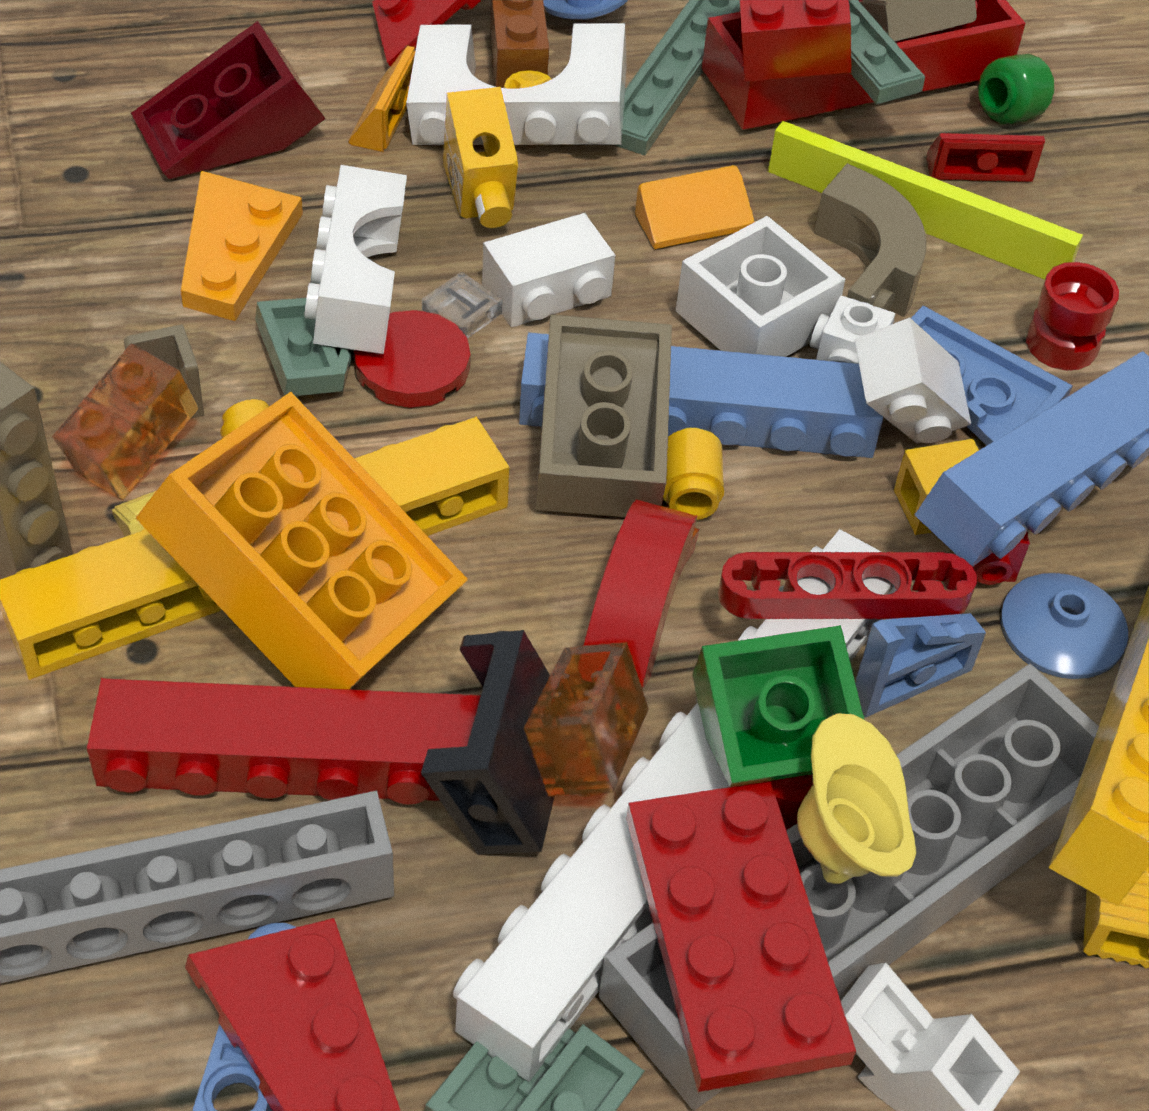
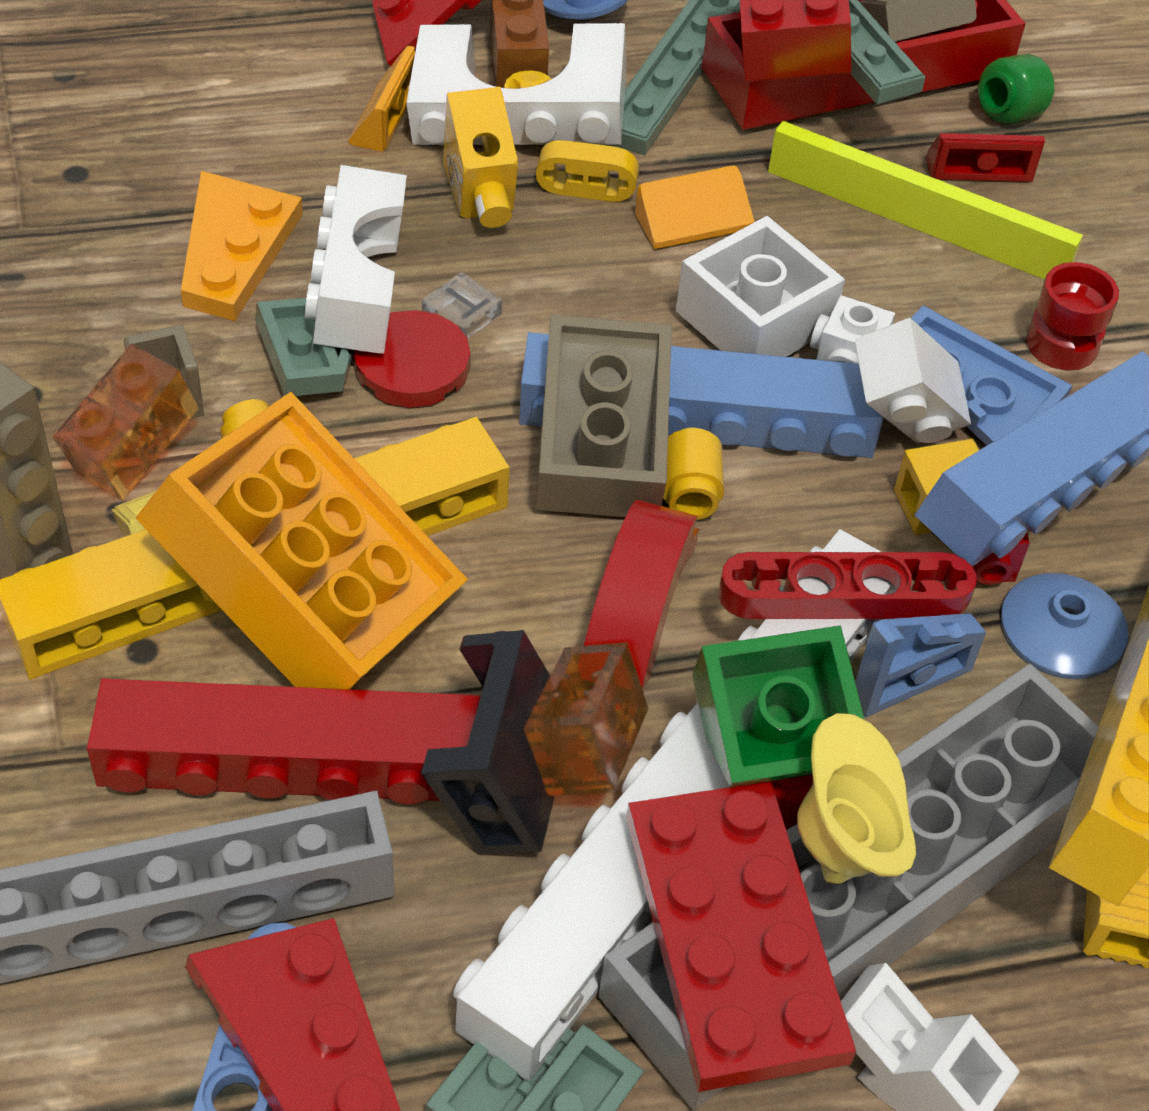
dark red slope [131,21,326,179] -> none
white brick [482,213,615,328] -> none
dark tan arch [814,163,926,317] -> none
none -> yellow beam [535,140,639,202]

